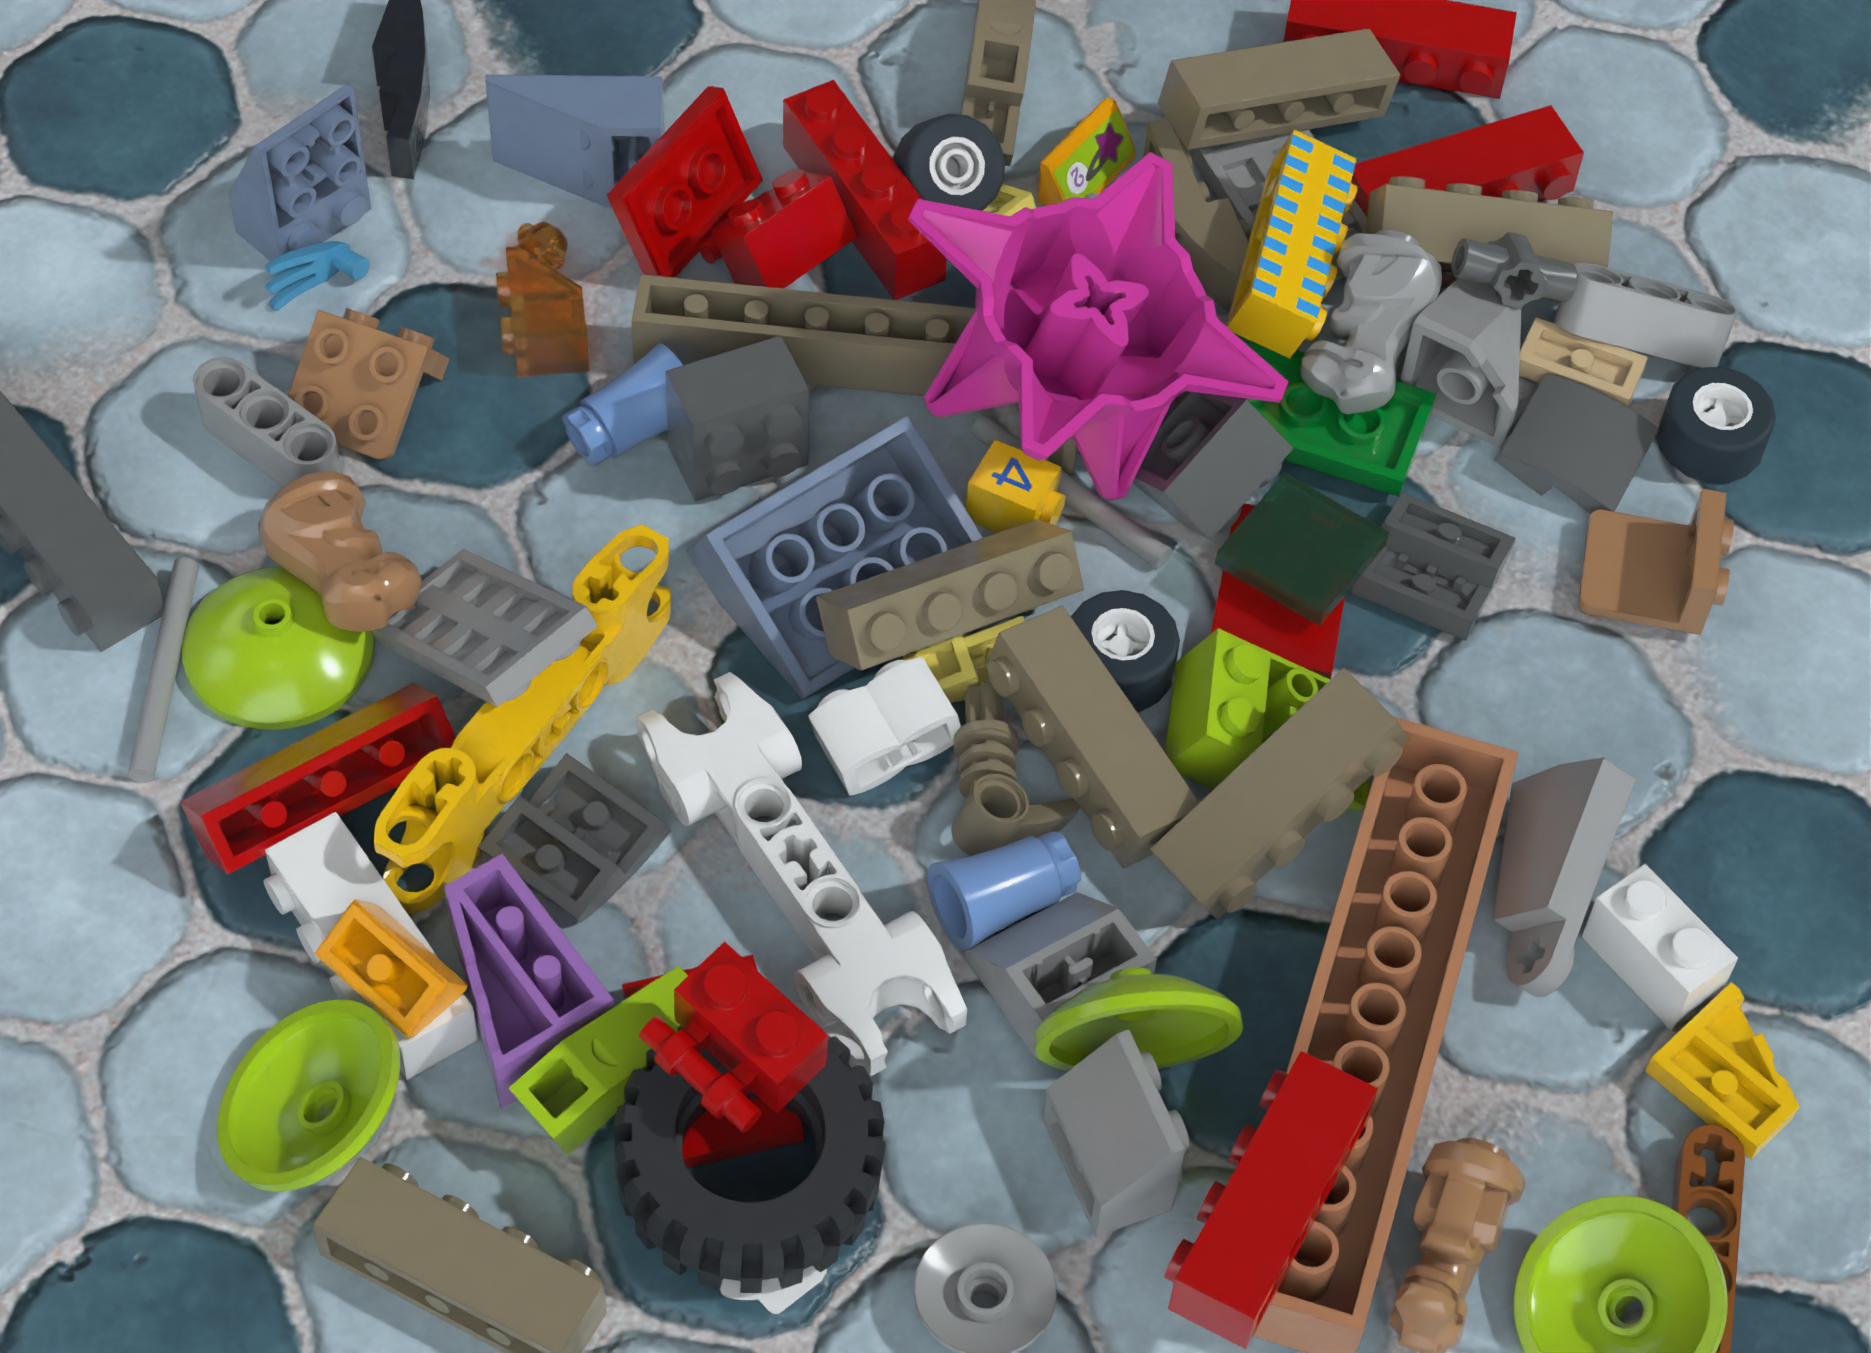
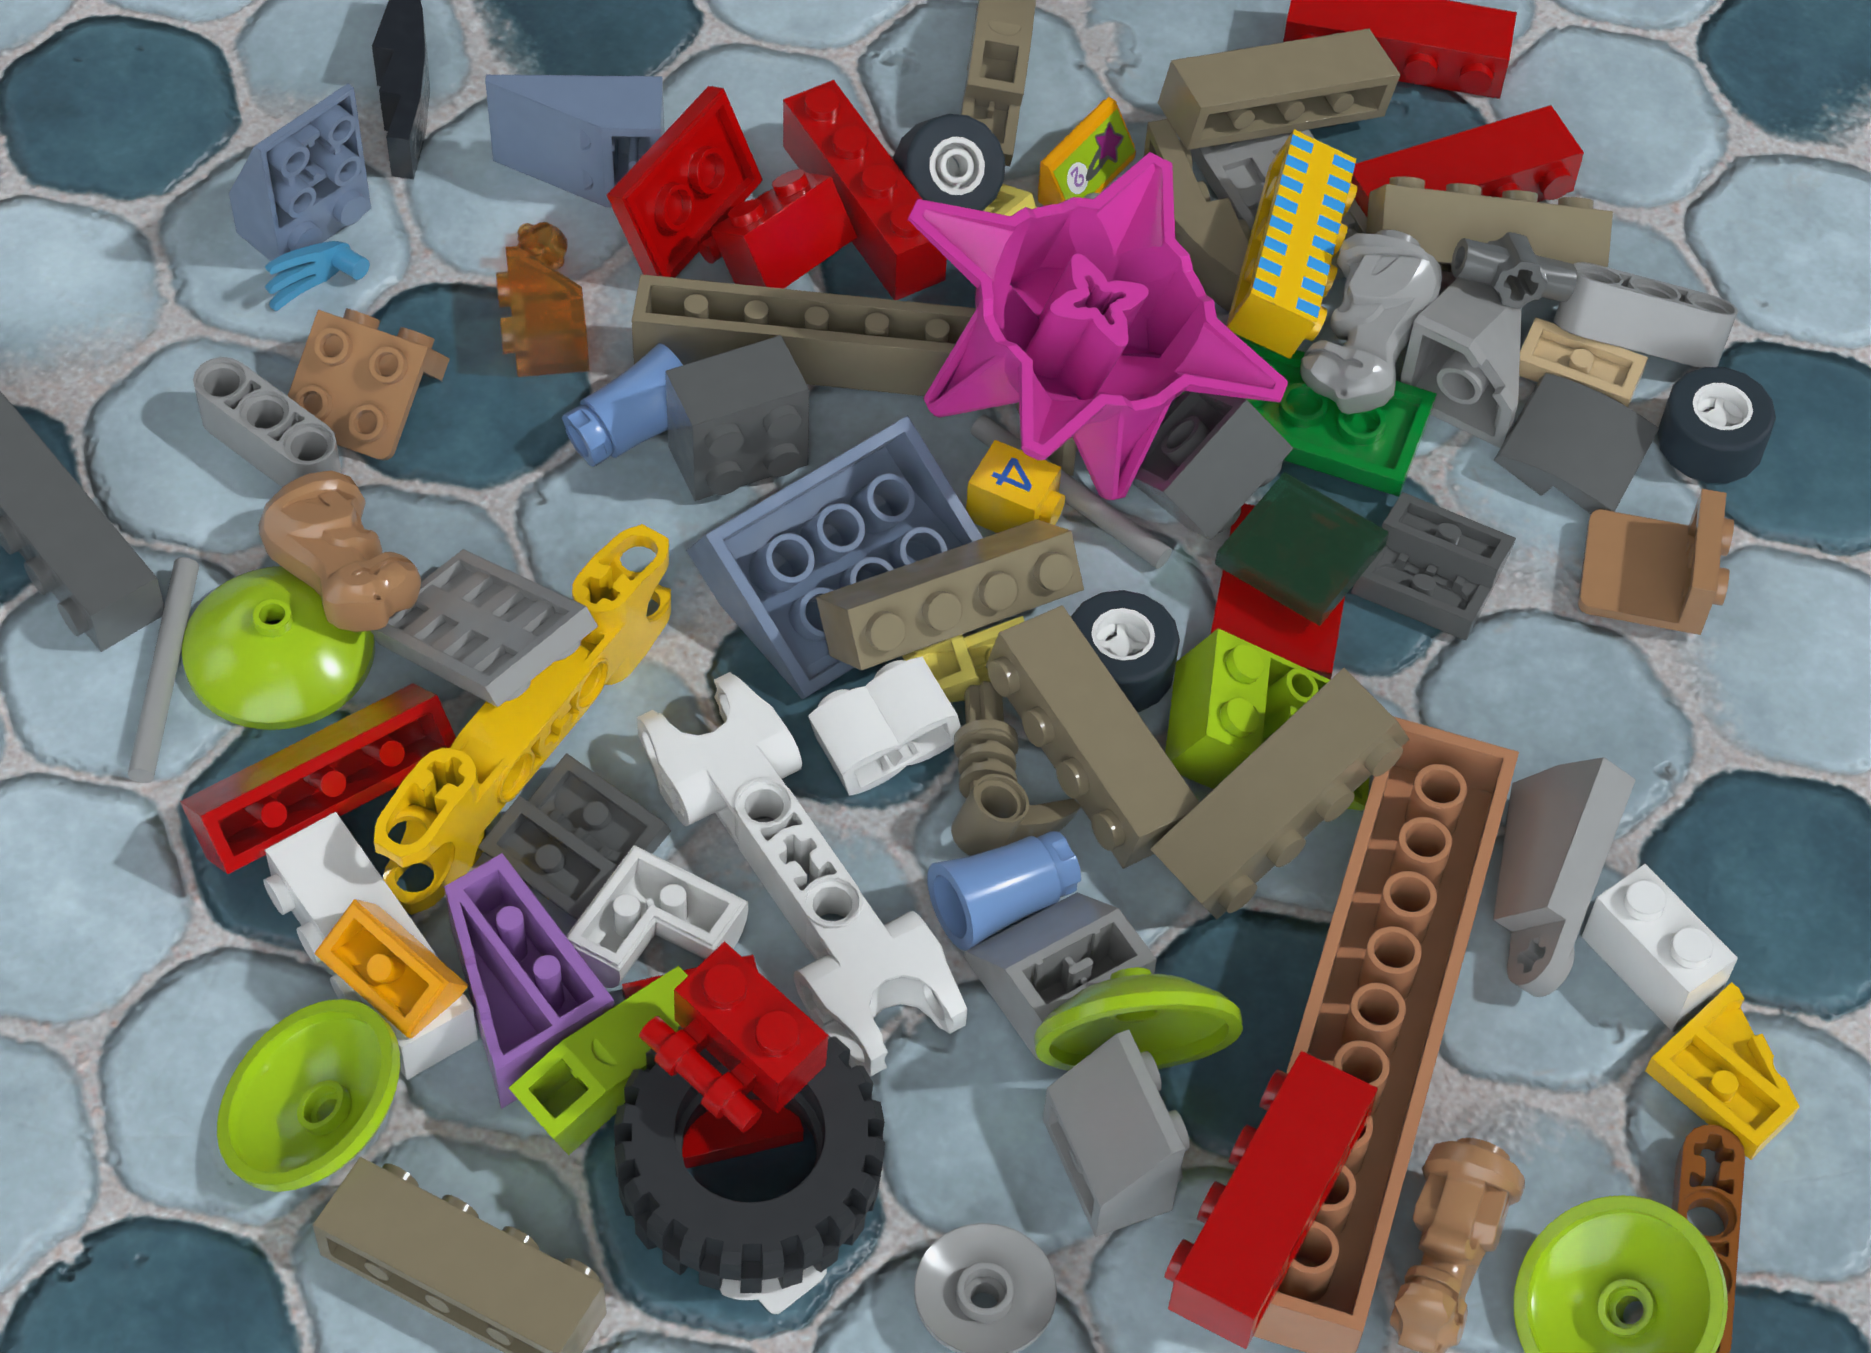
none -> white brick [566,845,748,988]

